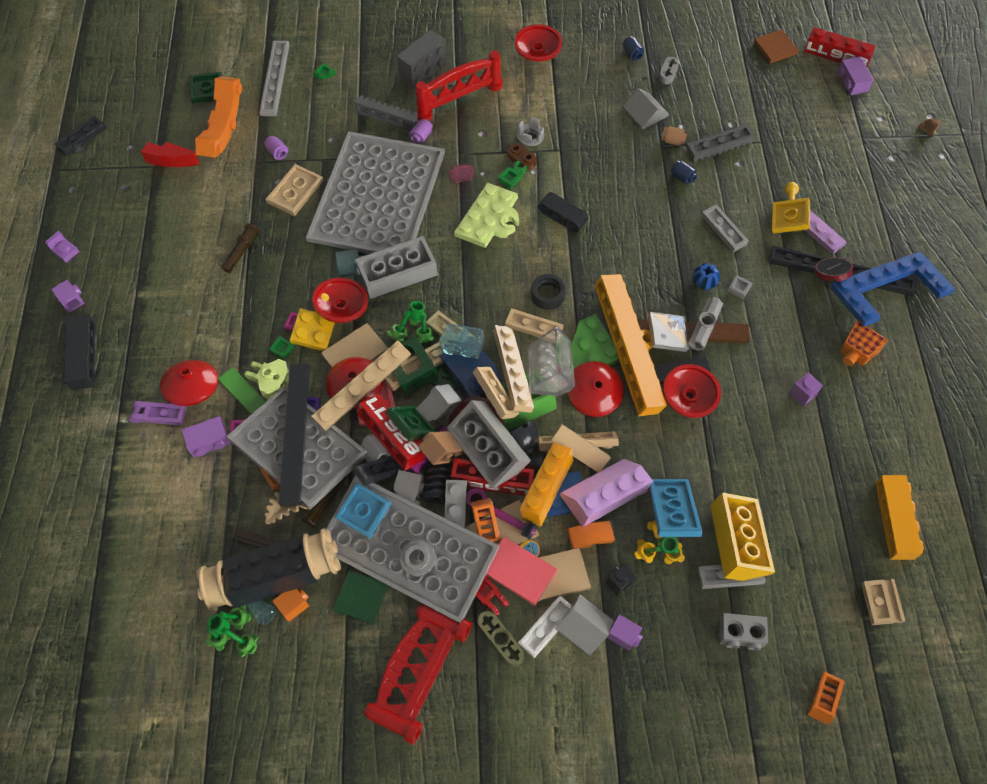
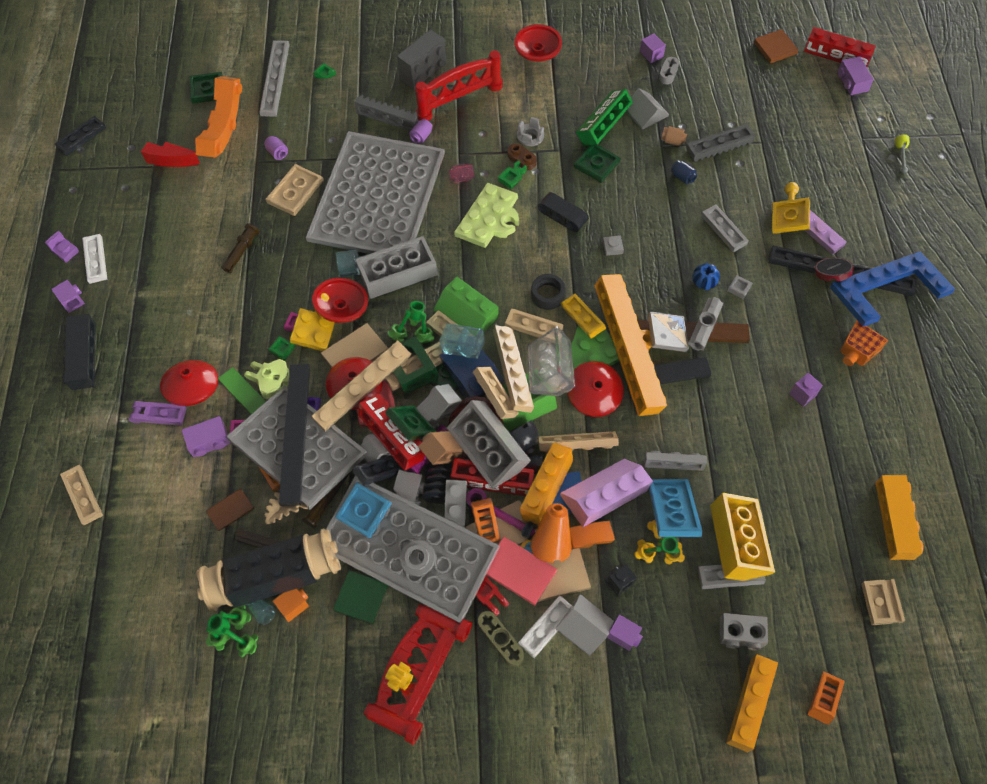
tan tile [550,424,611,473] -> none
dark blue brick [623,36,644,61] -> none
red dish [663,364,721,418] -> none
medium nougat tile [918,118,942,136] -> none
none -> tan plate [60,465,103,525]
none -> white tile [82,234,107,284]
none -> reddish brown slope [206,489,254,531]
none -> yellow gear [385,662,413,692]
none -> bright green slope [433,277,499,339]
none -> orange cone [530,503,572,563]
none -> yellow tile [560,294,606,339]
none -> dark green tile [574,144,621,183]
none -> green brick [576,89,633,146]
none -> light grey plate [603,235,624,256]
none -> medium lavender brick [640,34,666,63]
none -> light grey plate [644,451,707,471]
none -> light orange brick [726,654,778,753]
none -> hinge [895,135,909,173]

